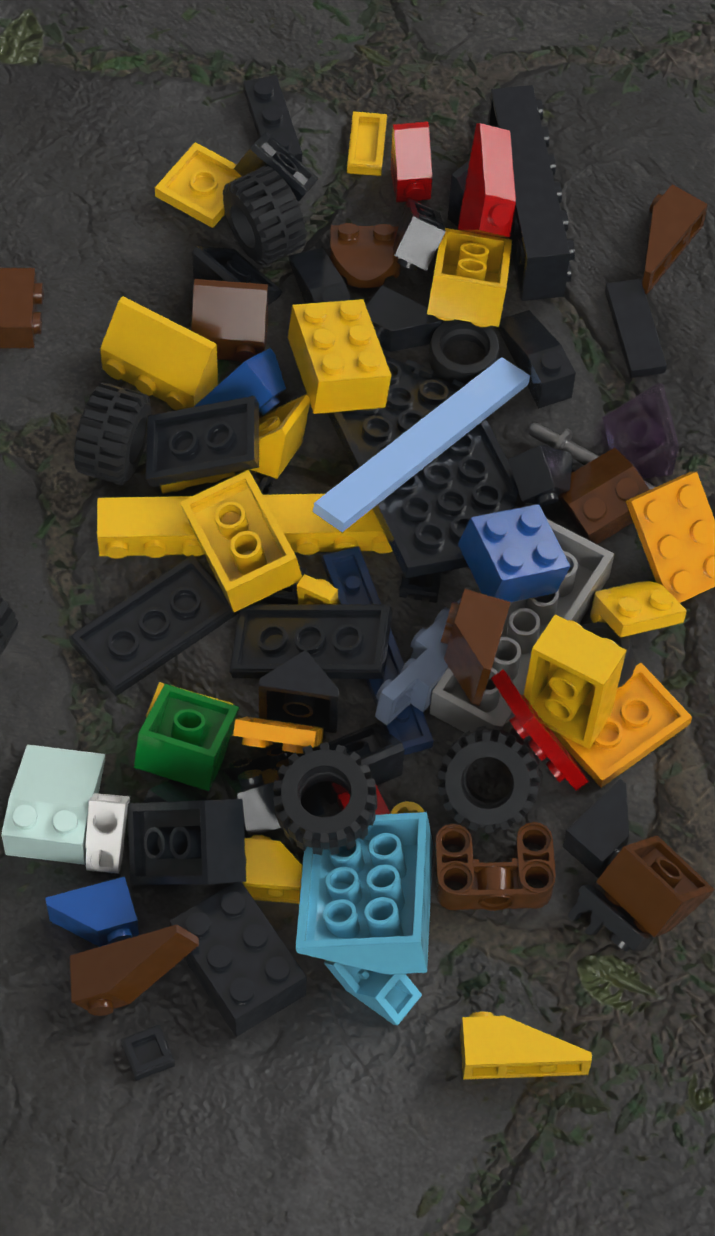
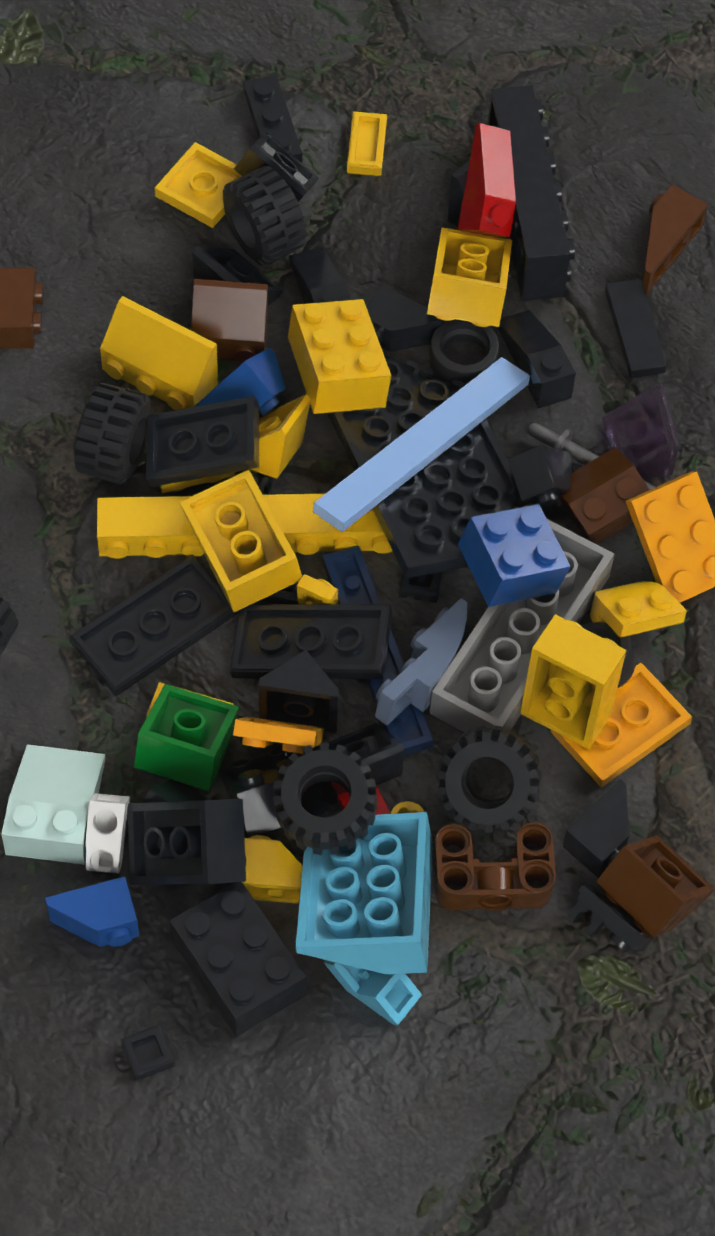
reddish brown slope [70,925,199,1016] -> none
reddish brown slope [330,223,401,288] -> none
slope [390,121,432,202] -> none
slope [393,198,446,271] -> none
reddish brown slope [440,589,511,706] -> none
yellow slope [460,1011,592,1080] -> none
red wing [491,669,589,791] -> none

